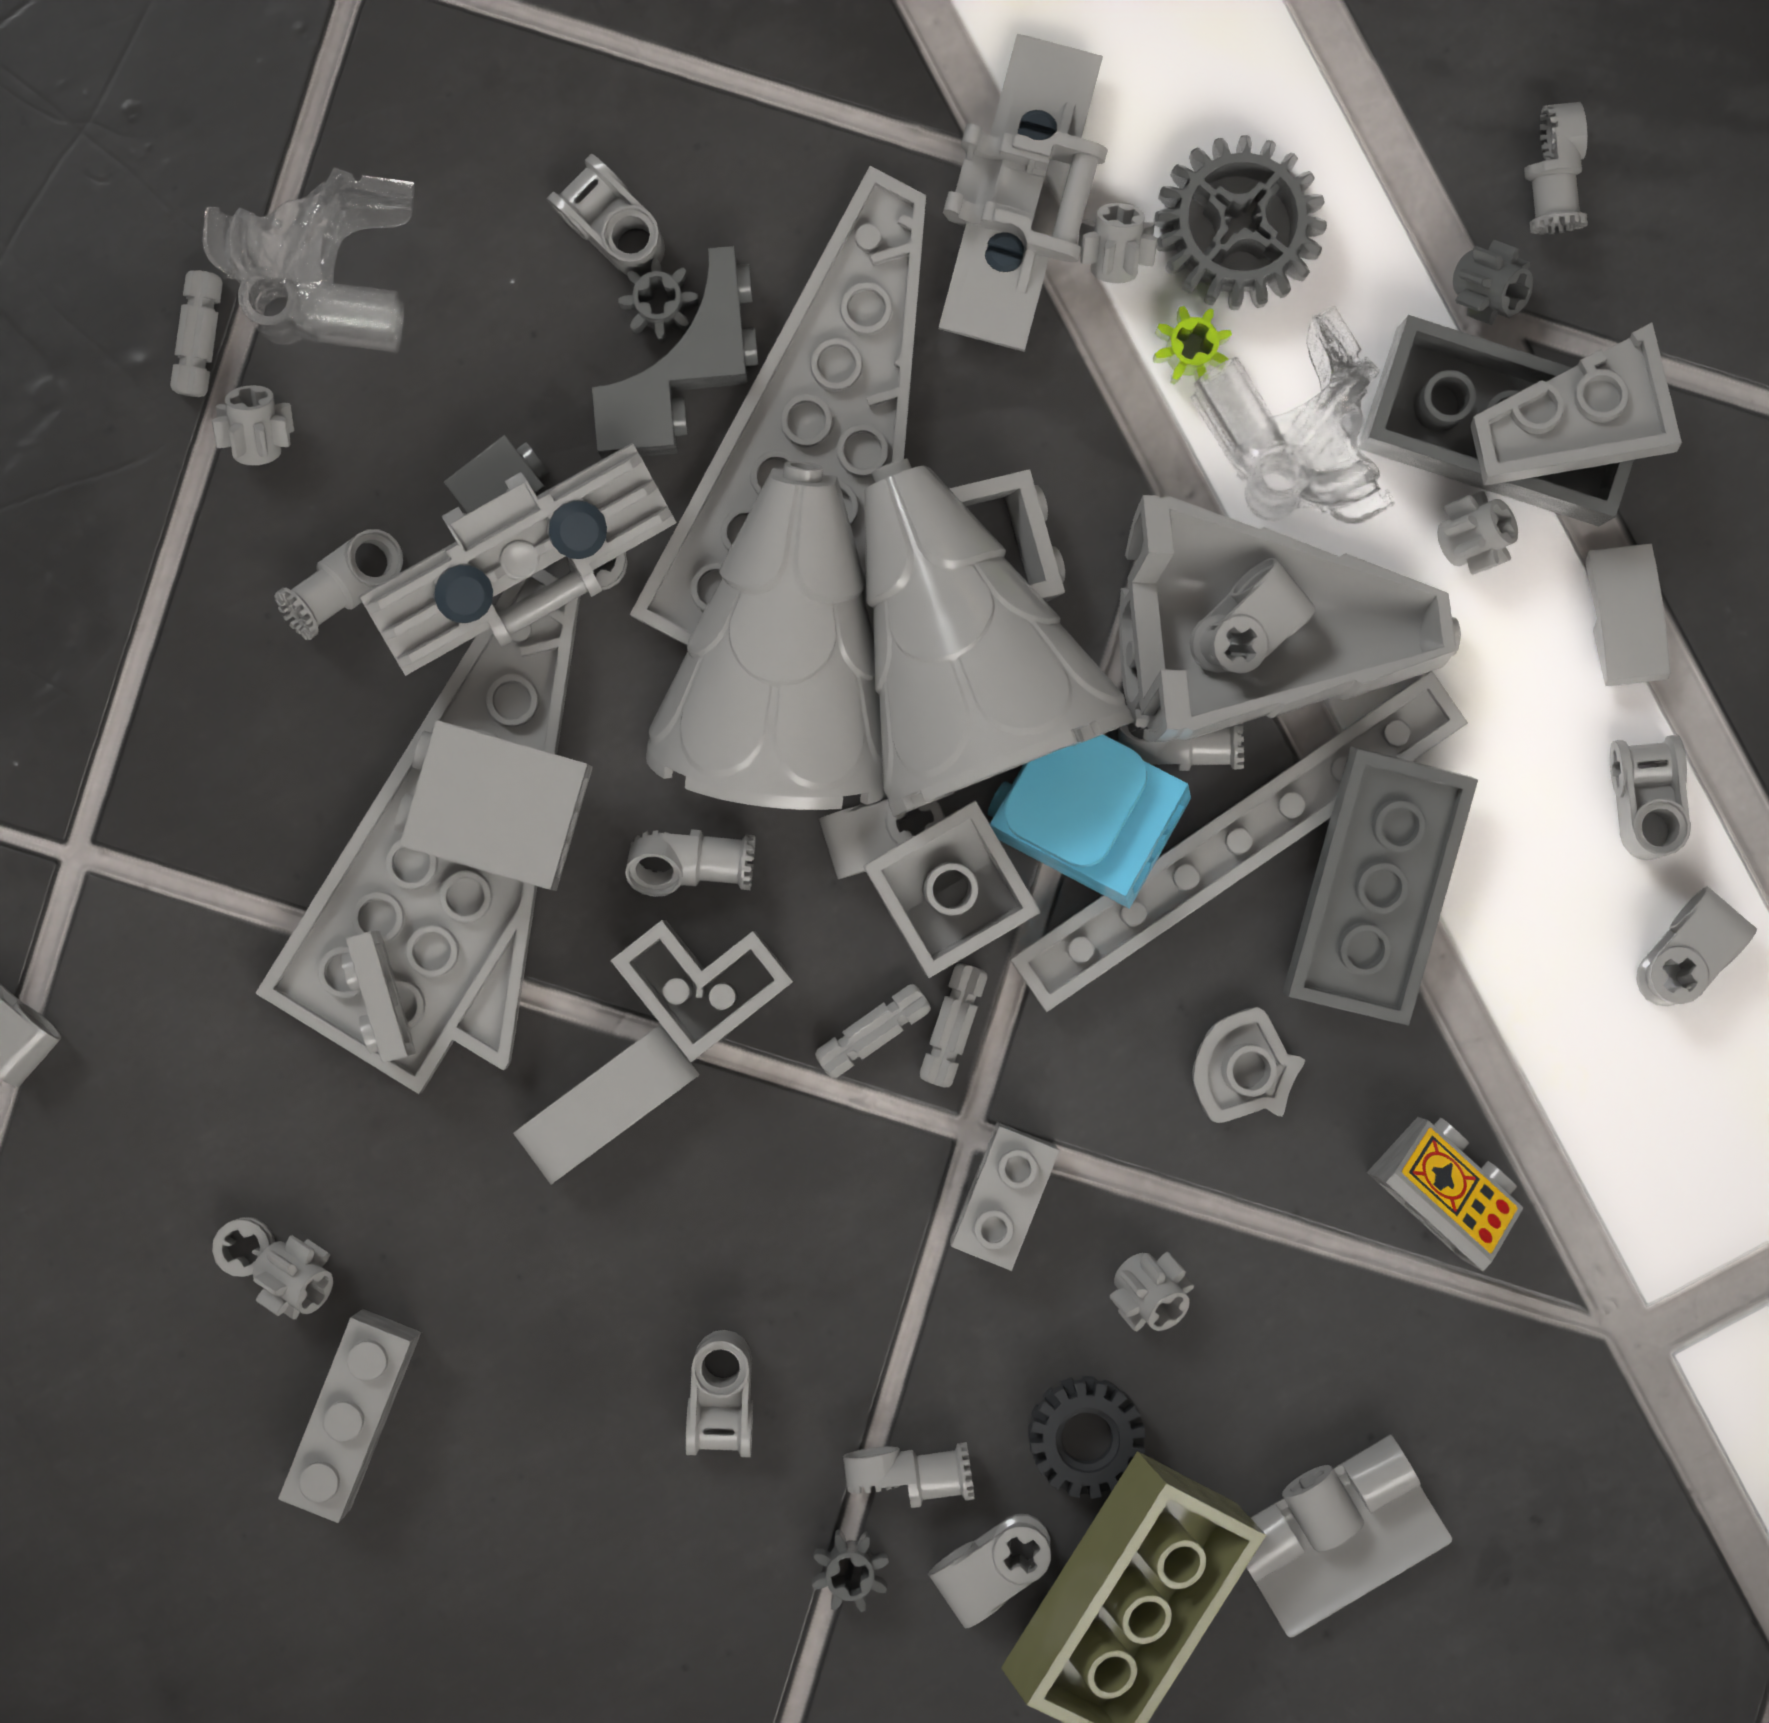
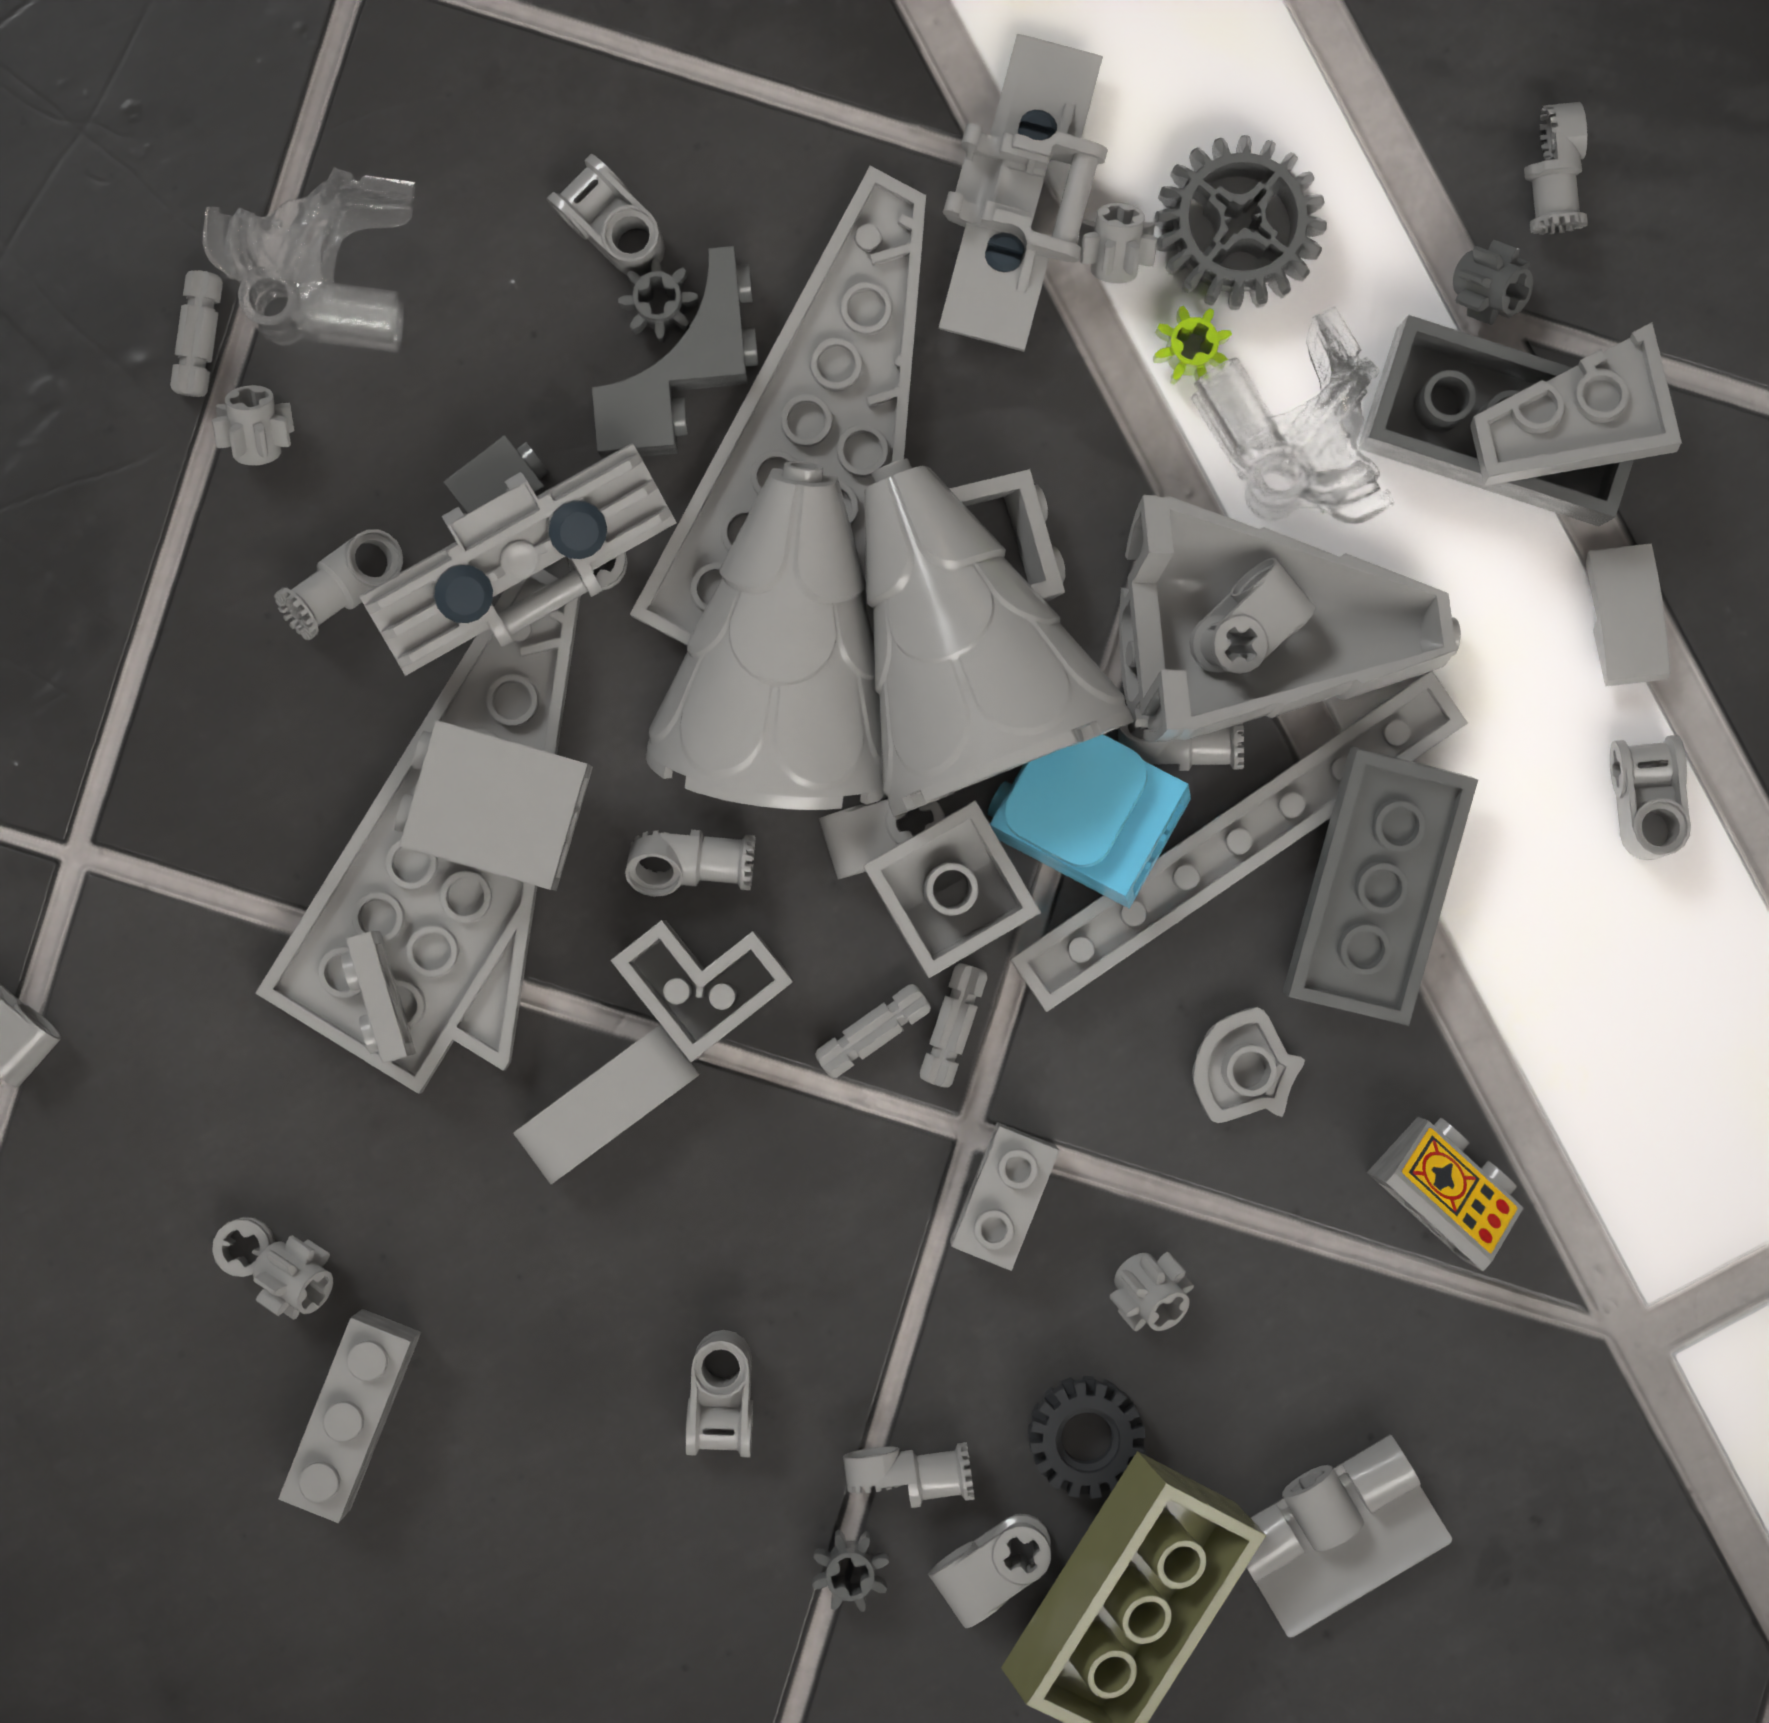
light grey gear [1437,491,1518,575] -> none
light grey piece [1636,886,1757,1006] -> none

